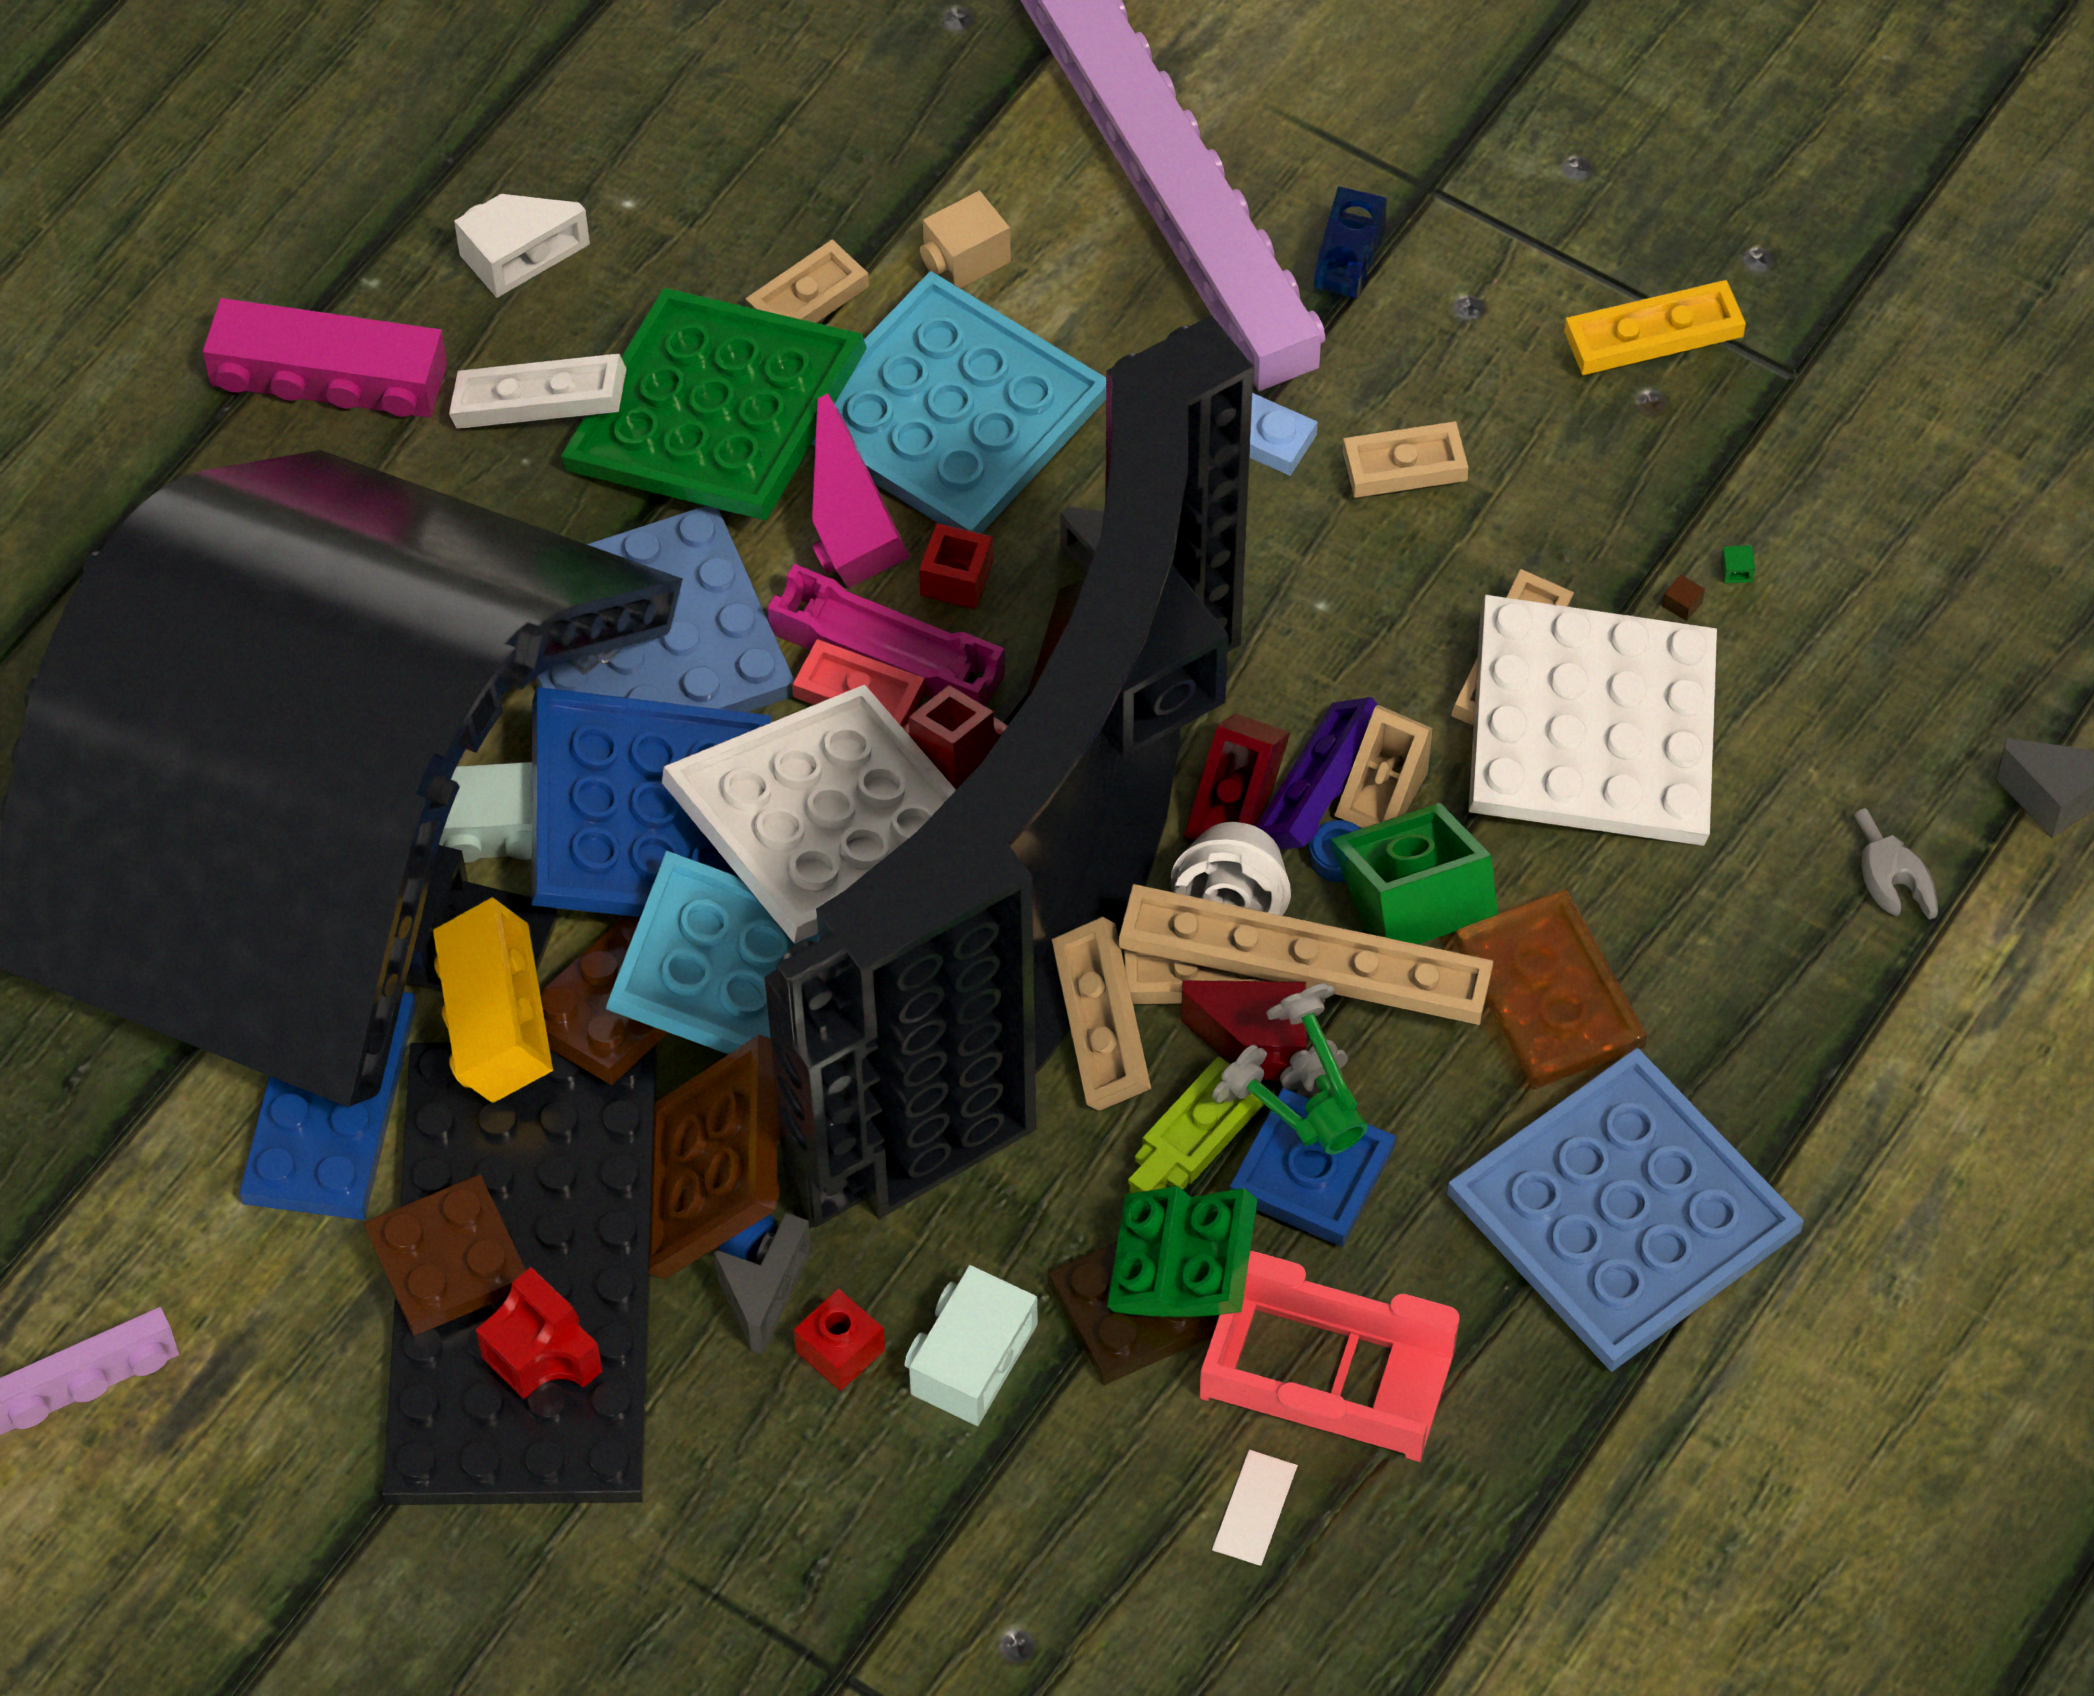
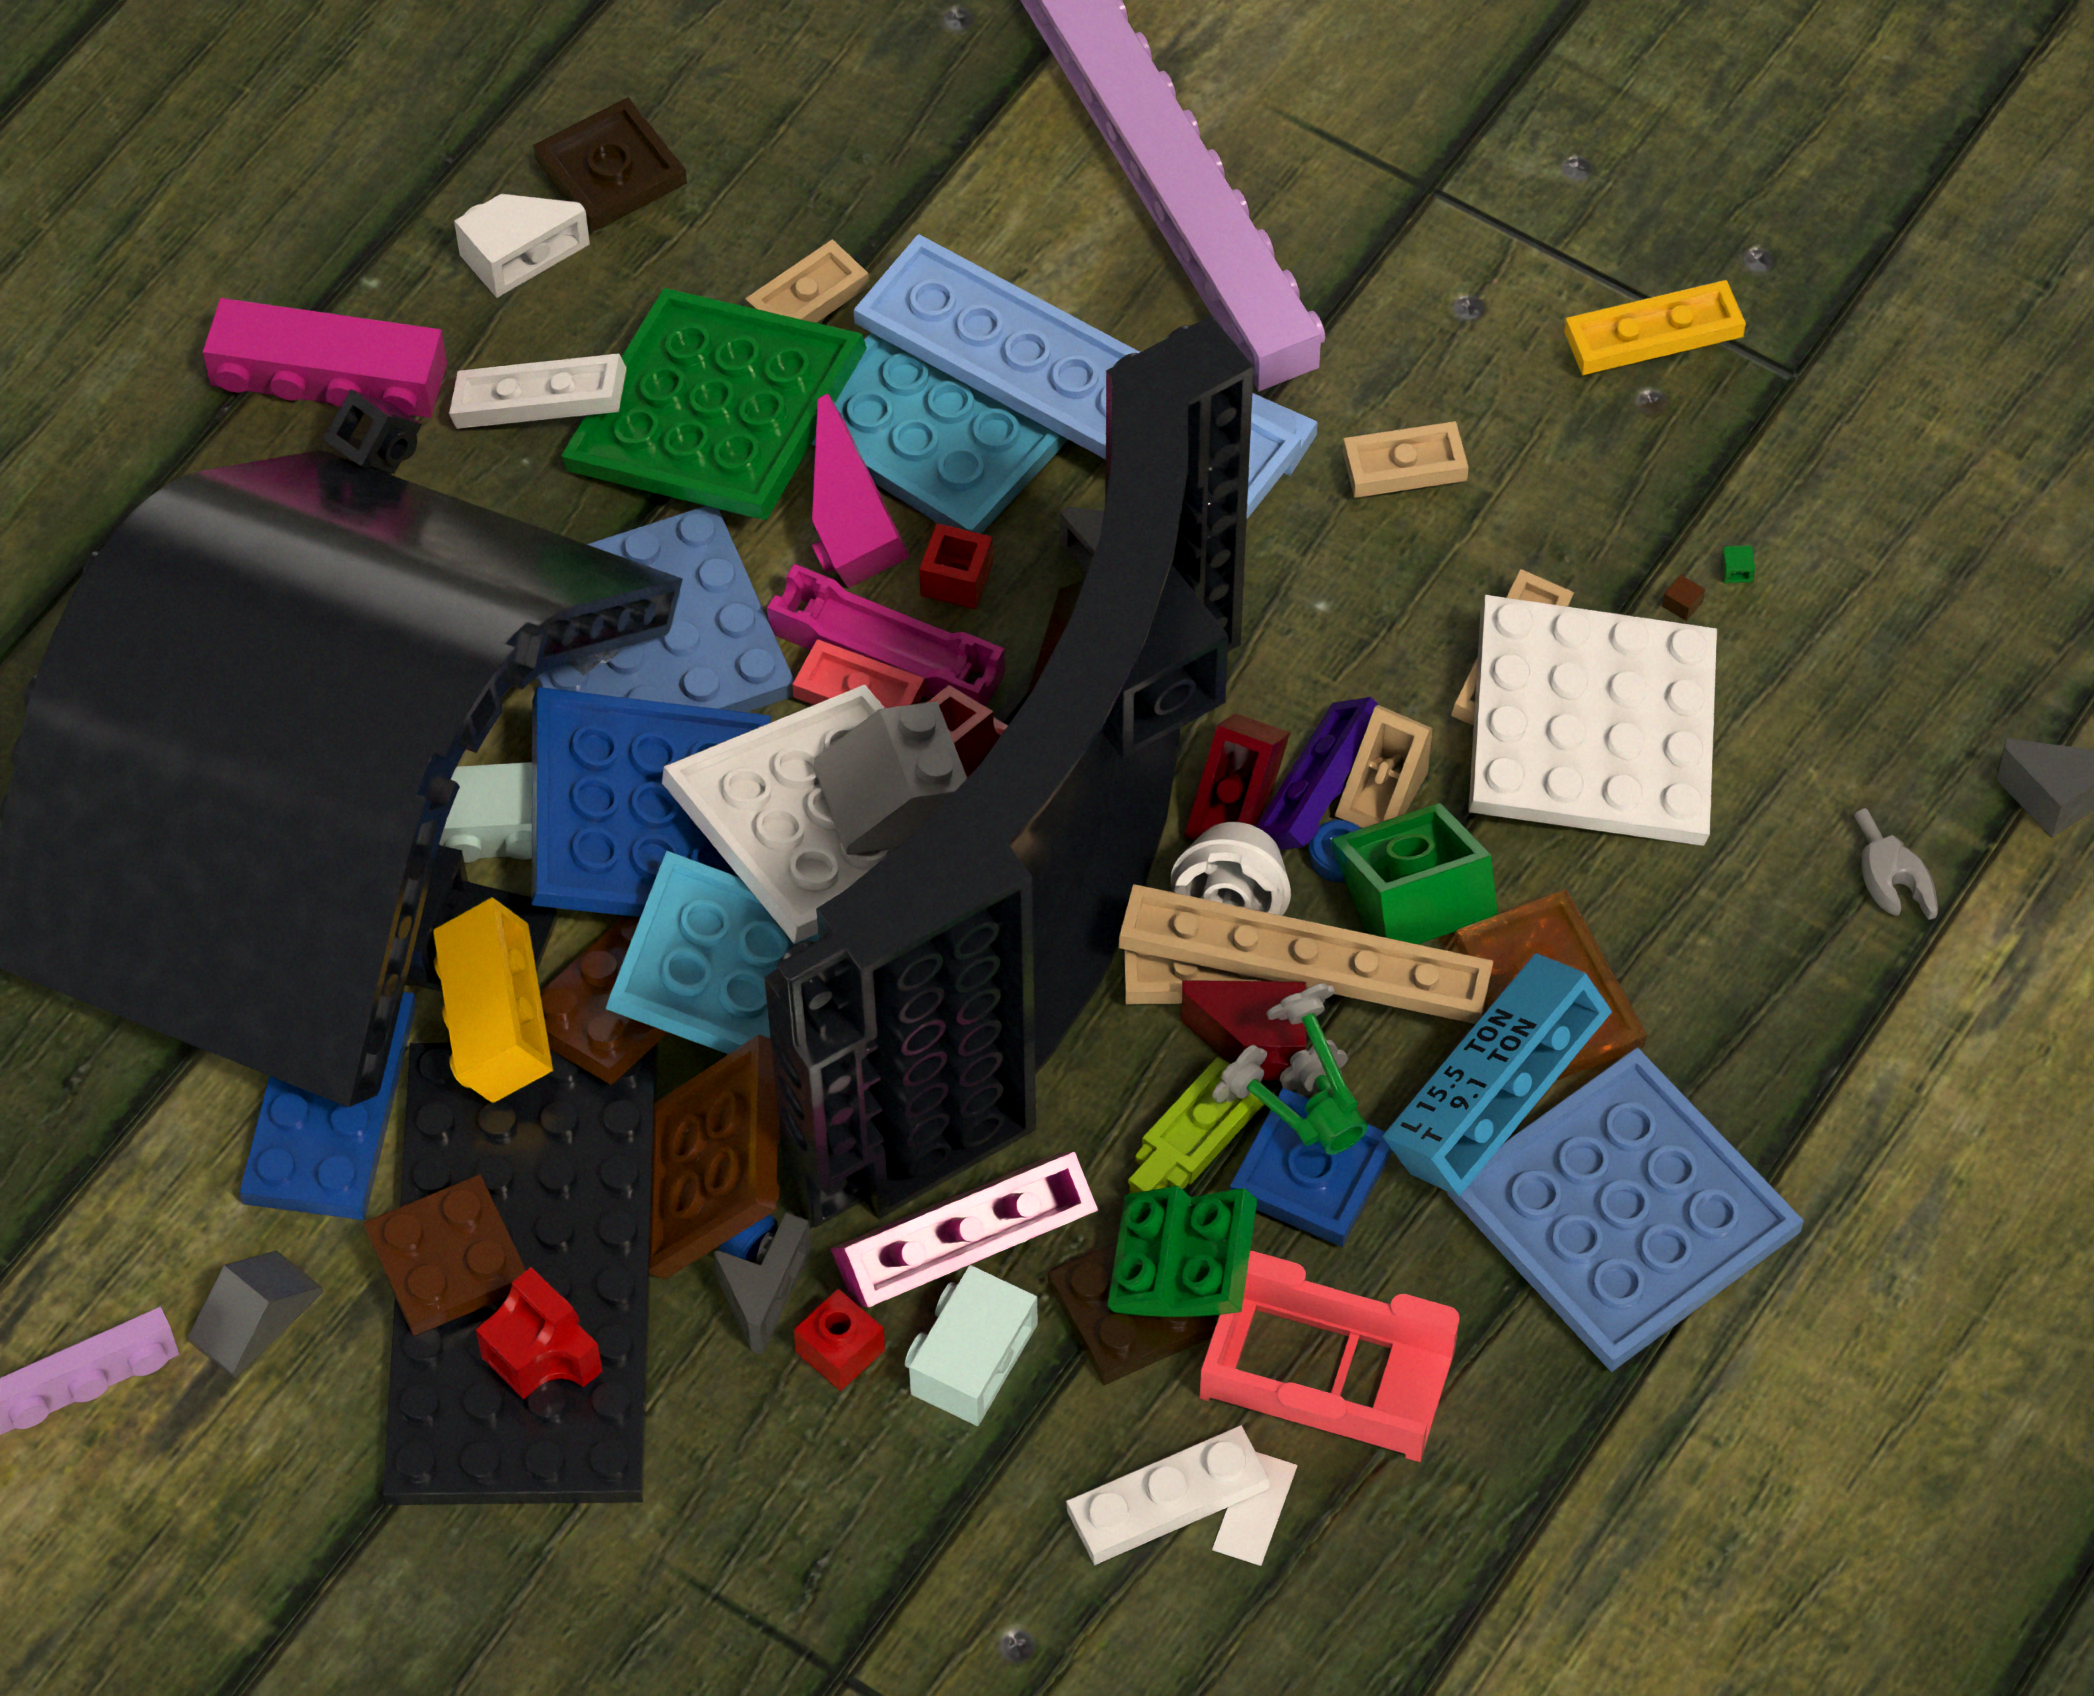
tan brick [920,190,1011,288] -> none
tan plate [1052,917,1151,1111] -> none
clear blue leg [1313,186,1387,299] -> none
none -> dark grey slope [188,1251,323,1379]
none -> black brick [323,389,422,474]
none -> dark brown plate [533,97,687,232]
none -> light grey slope [814,701,967,855]
none -> brick [830,1152,1098,1307]
none -> light blue plate [854,234,1301,519]
none -> white plate [1066,1425,1269,1565]
none -> dark azure brick [1382,953,1612,1197]

